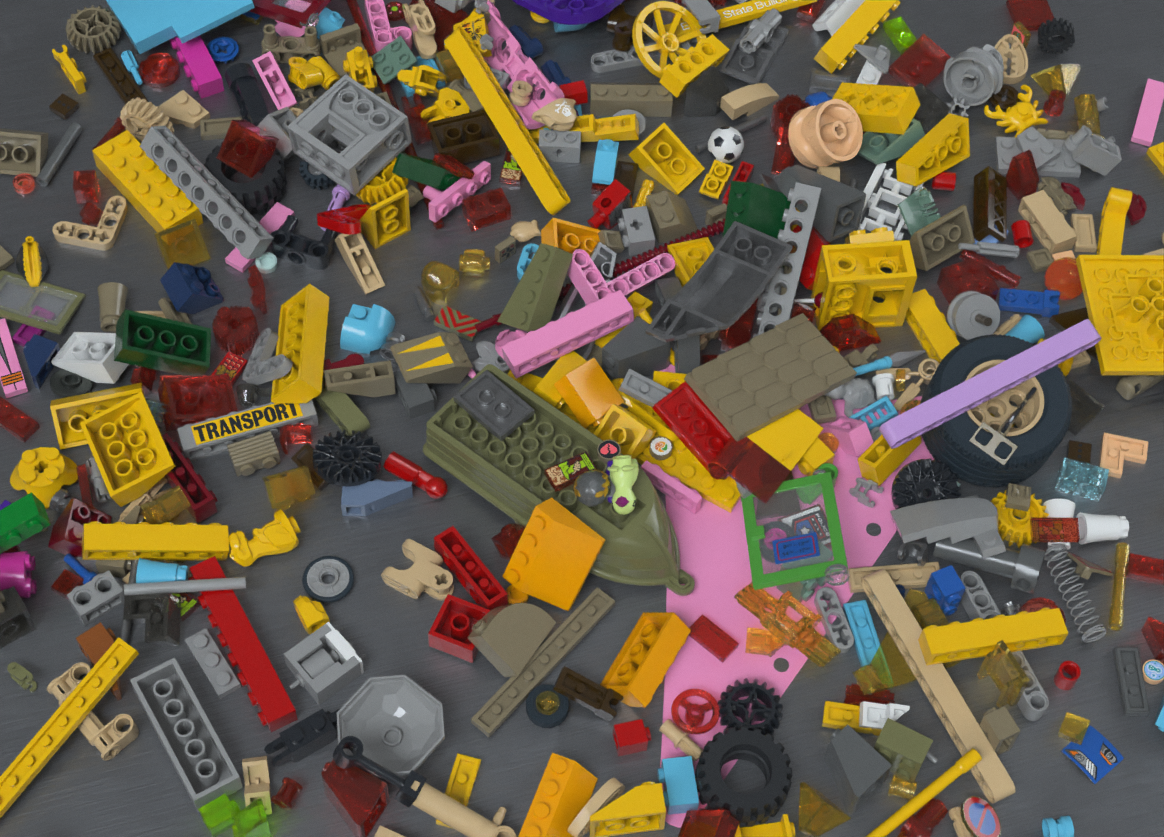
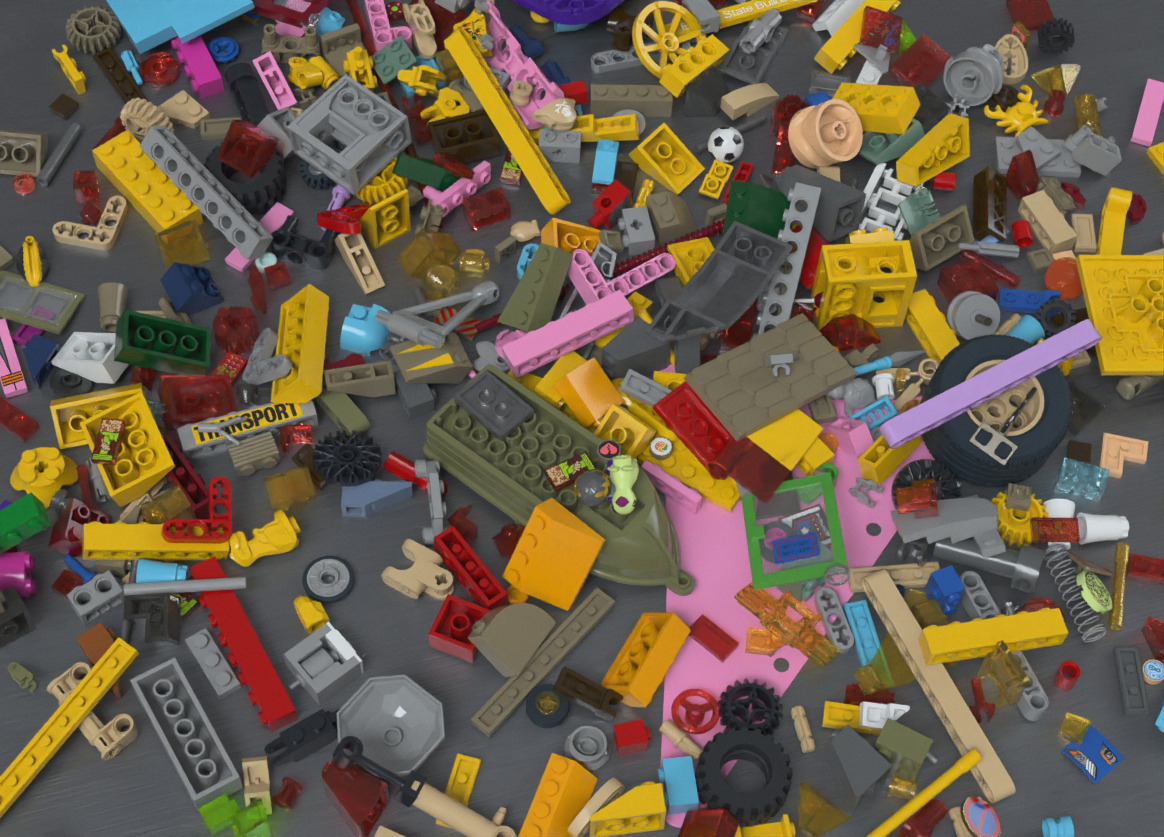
dark tan brick [979,706,1021,756] -> none
dark tan axle [1036,128,1076,140] -> none
none -> tile [91,418,127,465]
none -> red beam [161,476,232,544]
none -> light grey plant [198,416,247,446]
none -> clear red plate [264,262,292,289]
none -> light grey piece [375,281,500,349]
none -> clear yellow brick [397,228,462,279]
none -> dark tan hinge [414,199,444,246]
none -> light grey plate [415,459,447,545]
none -> clear red plate [447,505,478,543]
none -> light grey hat [564,725,612,772]
none -> light grey tile [765,353,793,377]
none -> tan axle [791,706,815,753]
none -> clear red tile [860,6,903,54]
none -> clear red piece [896,478,939,518]
none -> clear red bar [969,679,996,724]
none -> black tyre [1035,298,1076,338]
none -> yellowish green tile [1076,570,1112,614]

